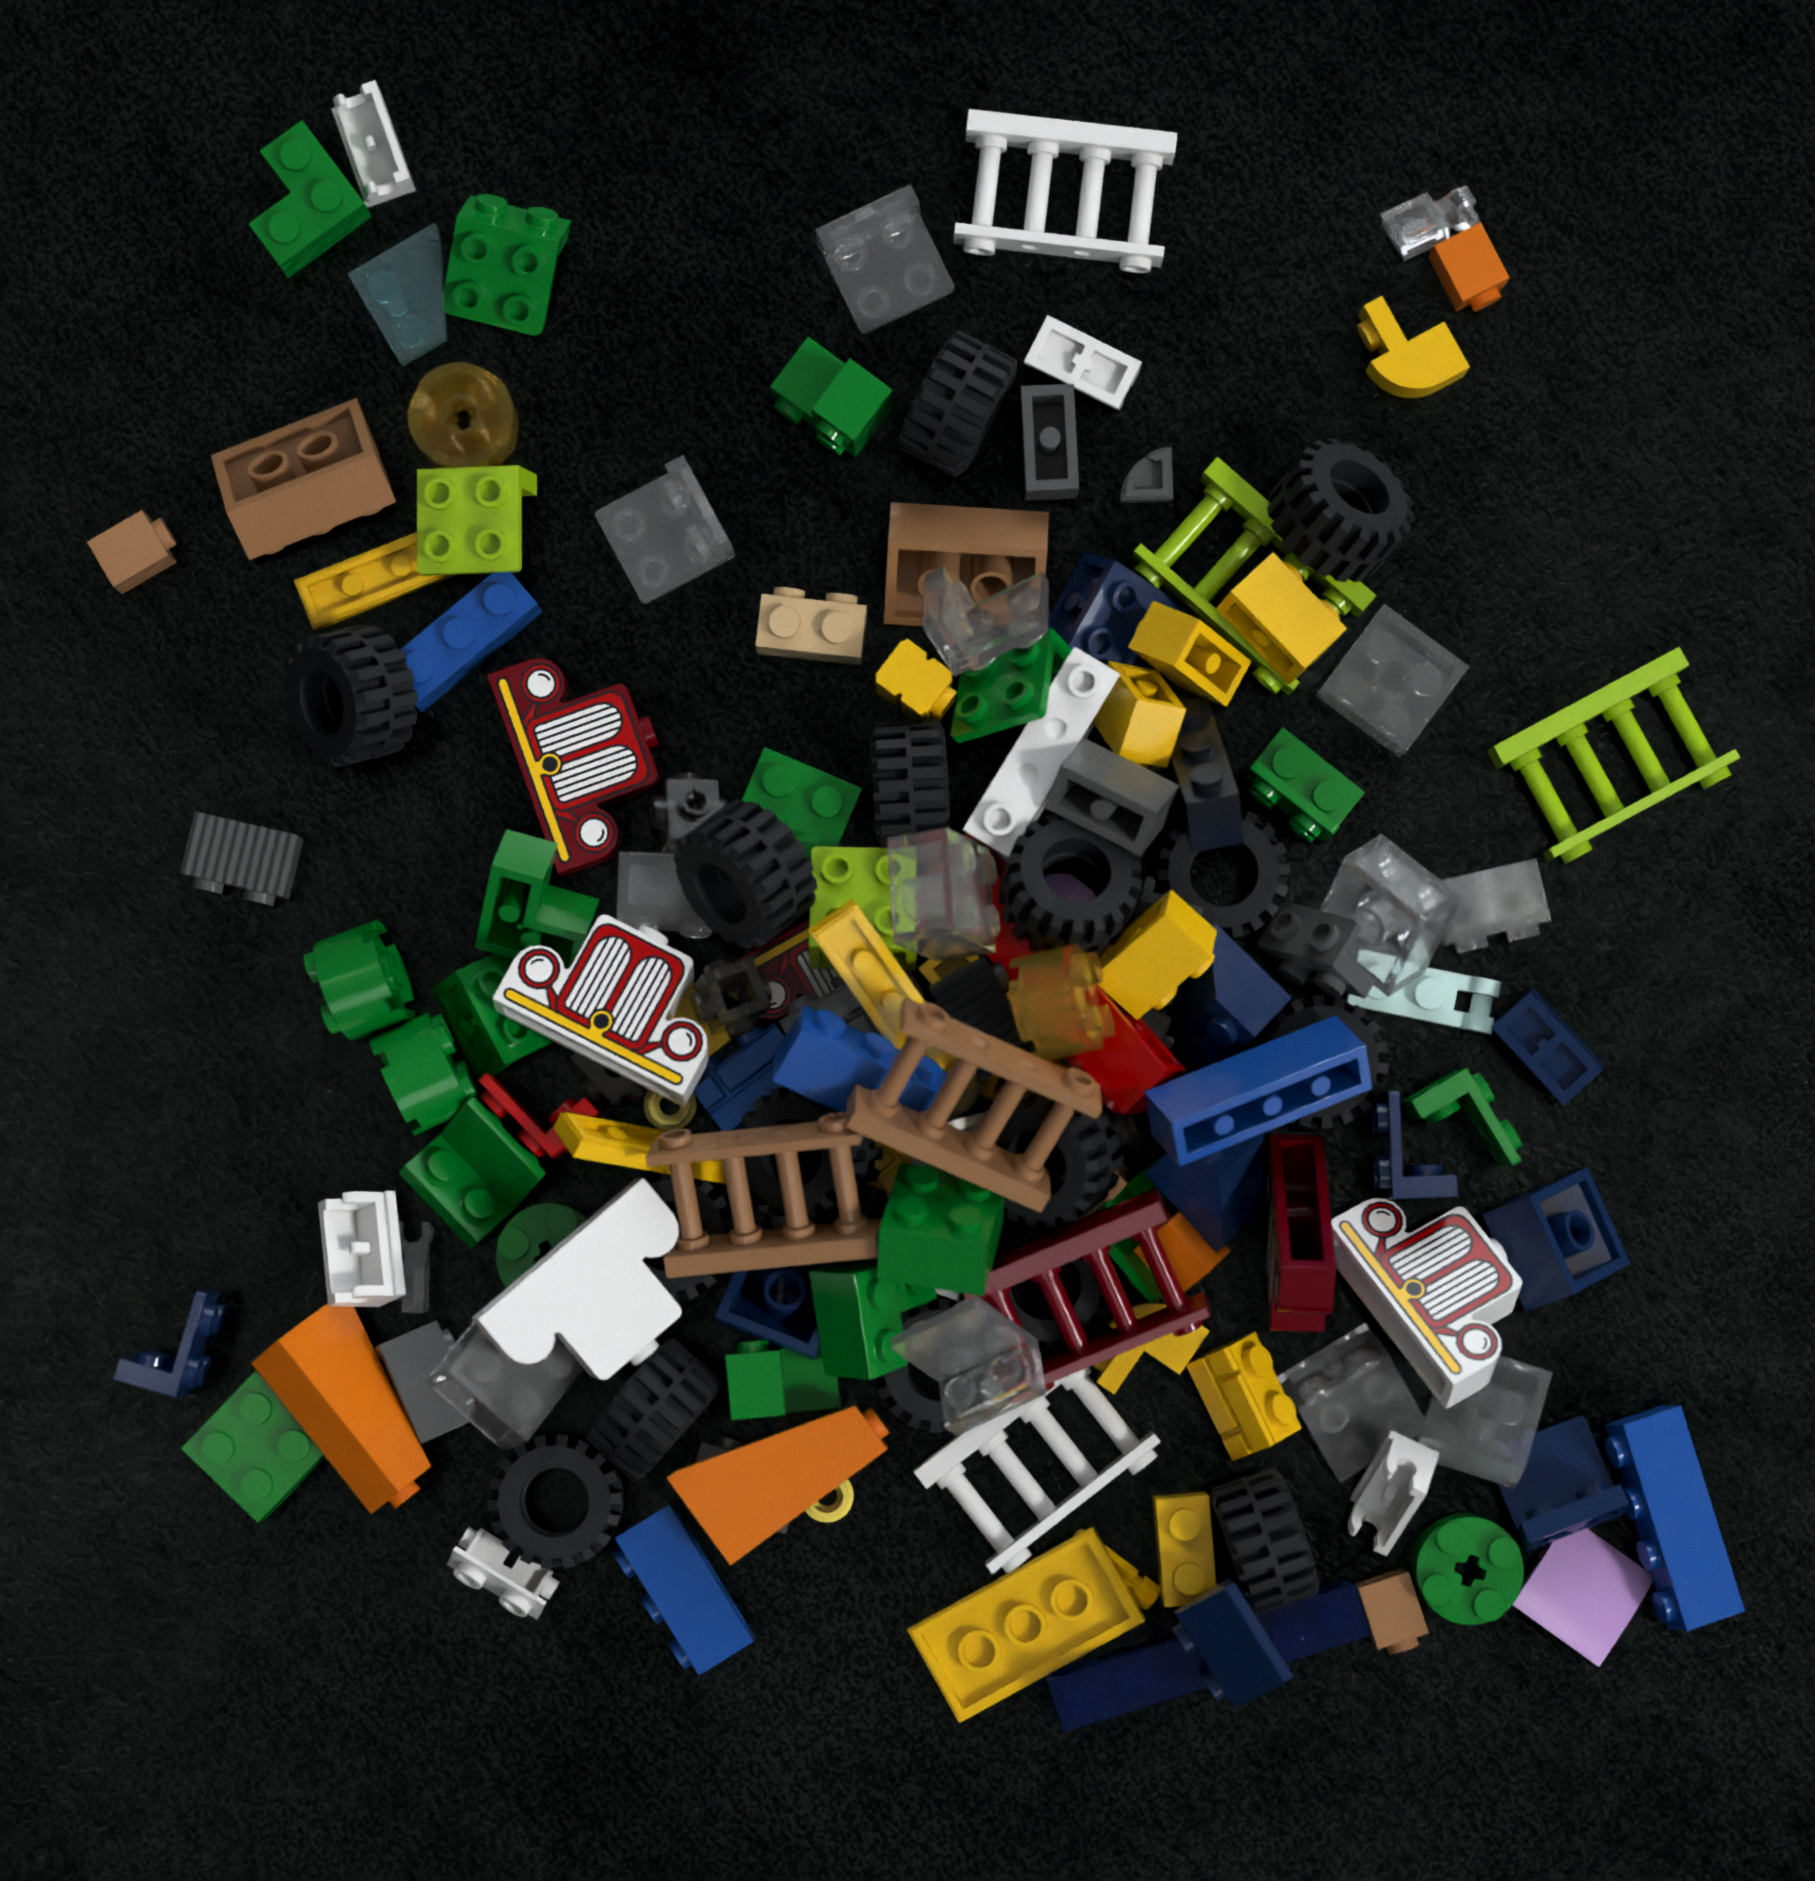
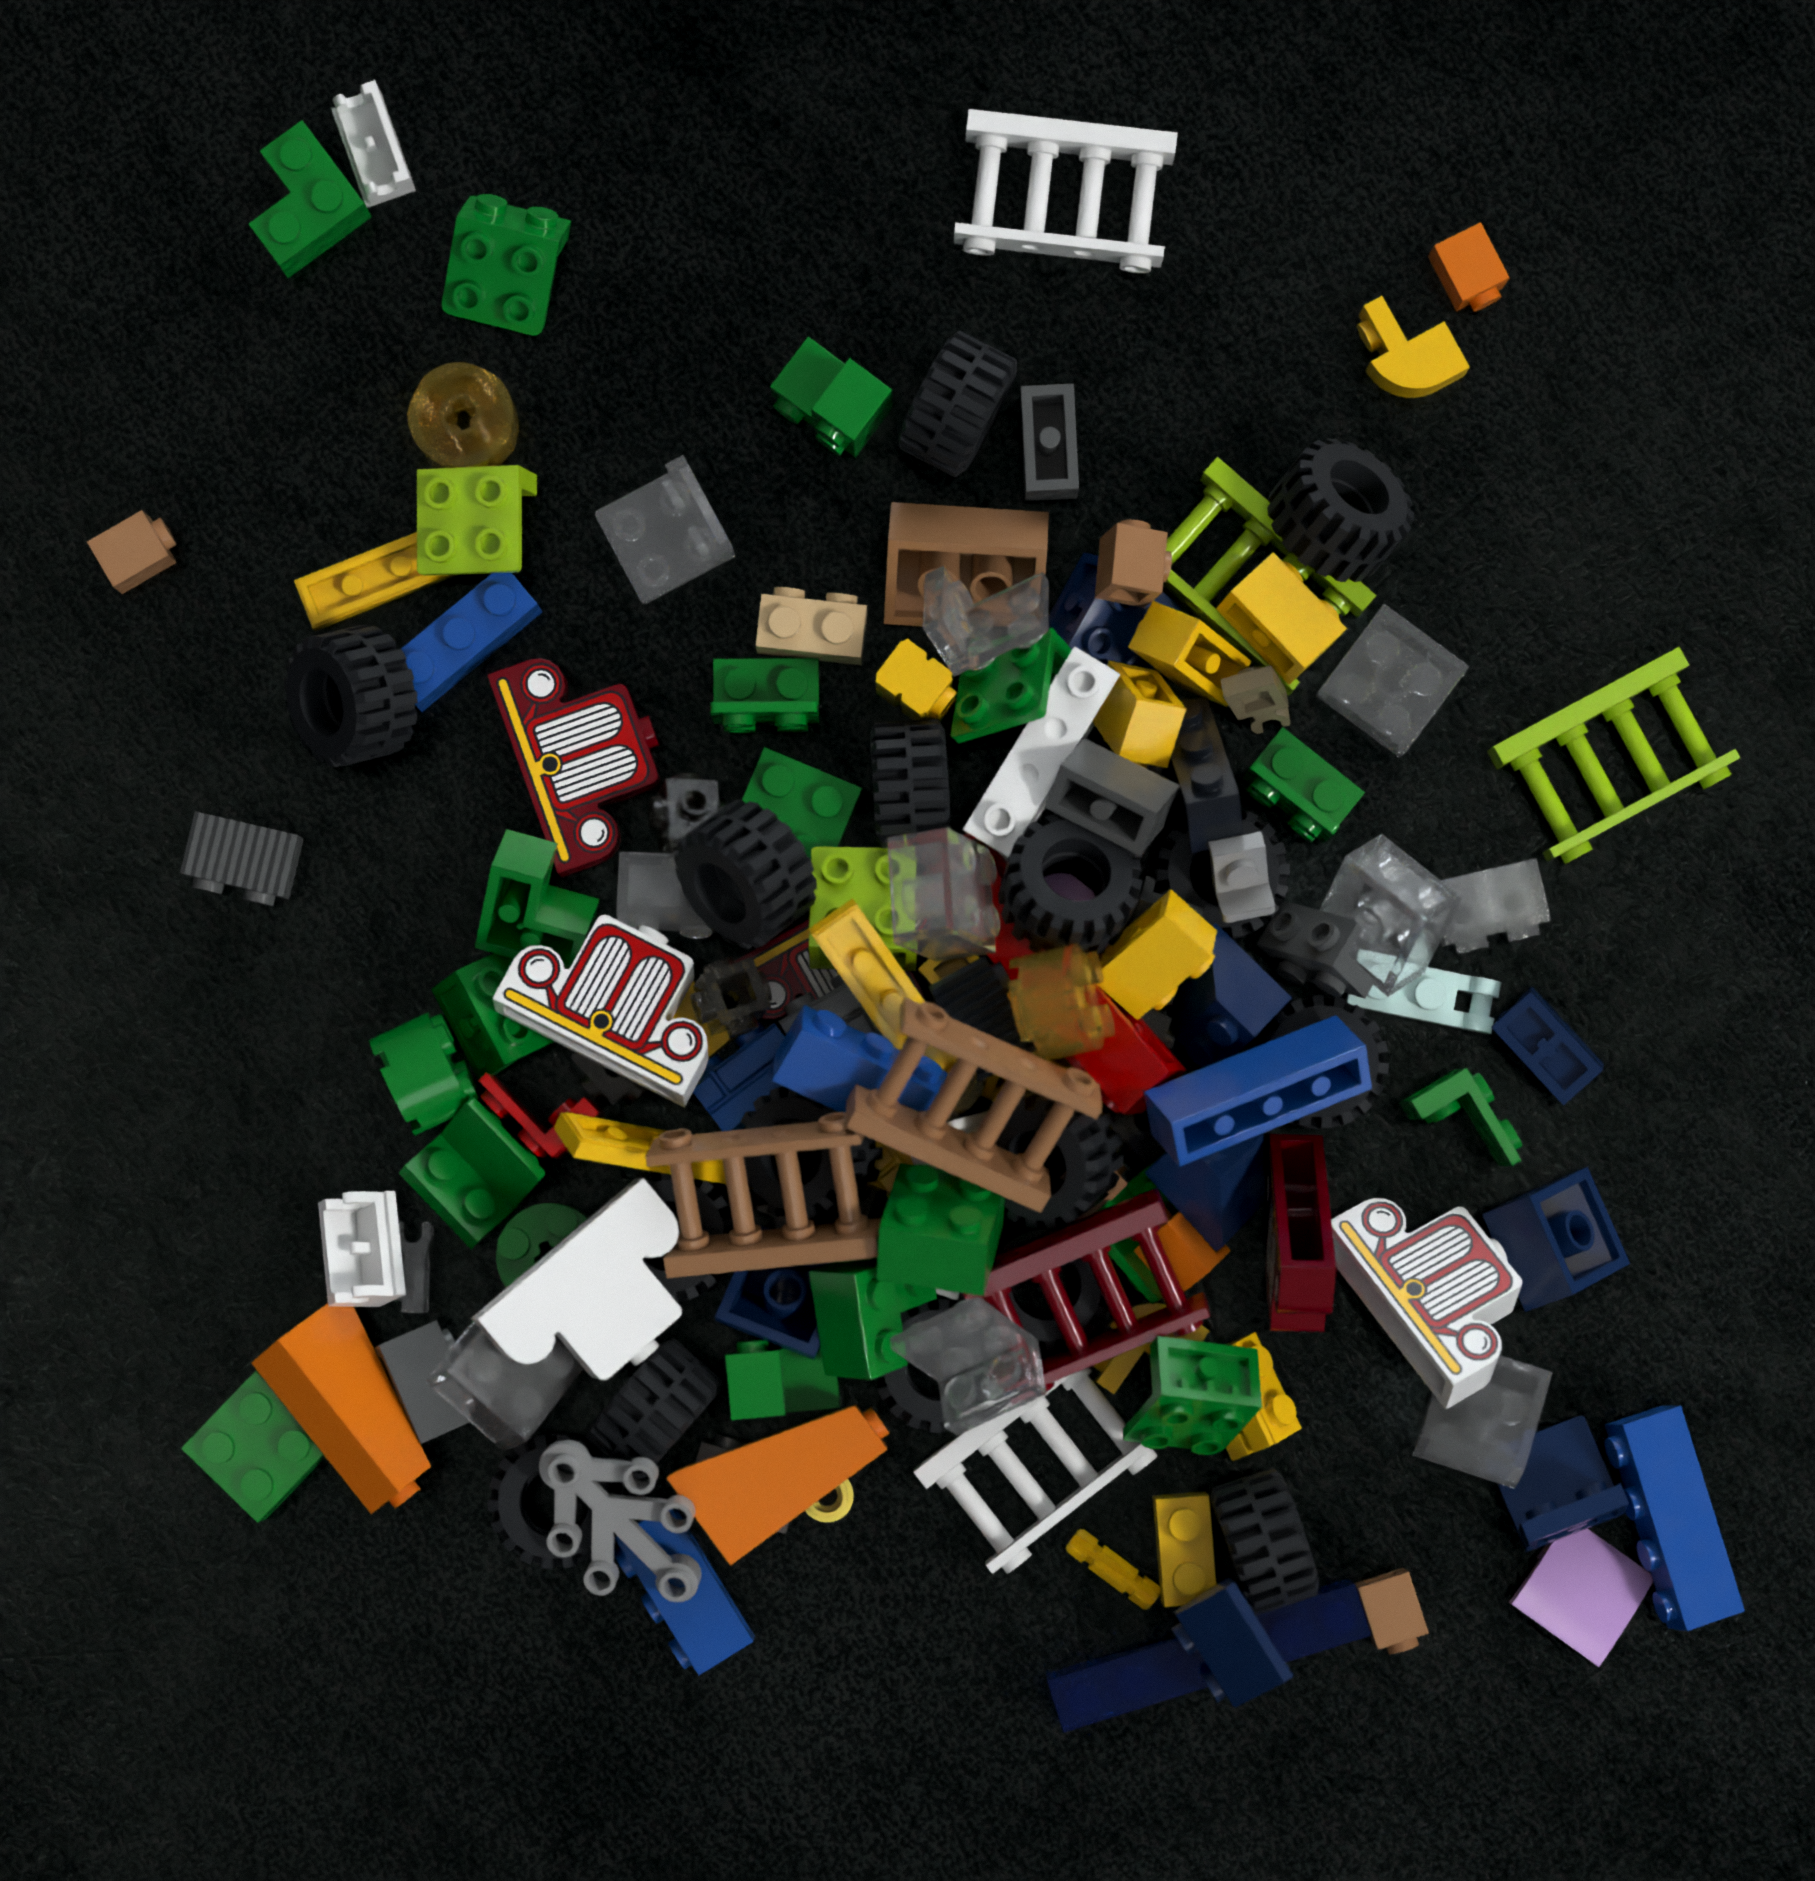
dark blue bracket [114,1289,226,1397] -> none
medium nougat slope [211,398,396,560] -> none
green brick [304,920,415,1041] -> none
clear light blue wing [347,223,447,367] -> none
white hinge [447,1527,560,1619] -> none
light yellow plate [644,1089,697,1131] -> none
clear bracket [815,184,954,334] -> none
yellow tile [907,1526,1145,1723] -> none
white hinge [1024,315,1142,411] -> none
dark grey tile [1120,447,1173,503] -> none
clear bracket [1277,1323,1428,1482] -> none
white hinge [1348,1430,1439,1556] -> none
dark blue bracket [1369,1091,1458,1200] -> none
clear plate [1380,186,1480,261] -> none
green brick [1409,1513,1524,1625] -> none
none -> light grey plant [539,1440,702,1602]
none -> green bracket [710,658,819,733]
none -> medium nougat brick [1094,520,1172,608]
none -> green bracket [1123,1336,1262,1455]
none -> light grey bracket [1208,831,1275,923]
none -> dark tan plate [1221,665,1290,734]

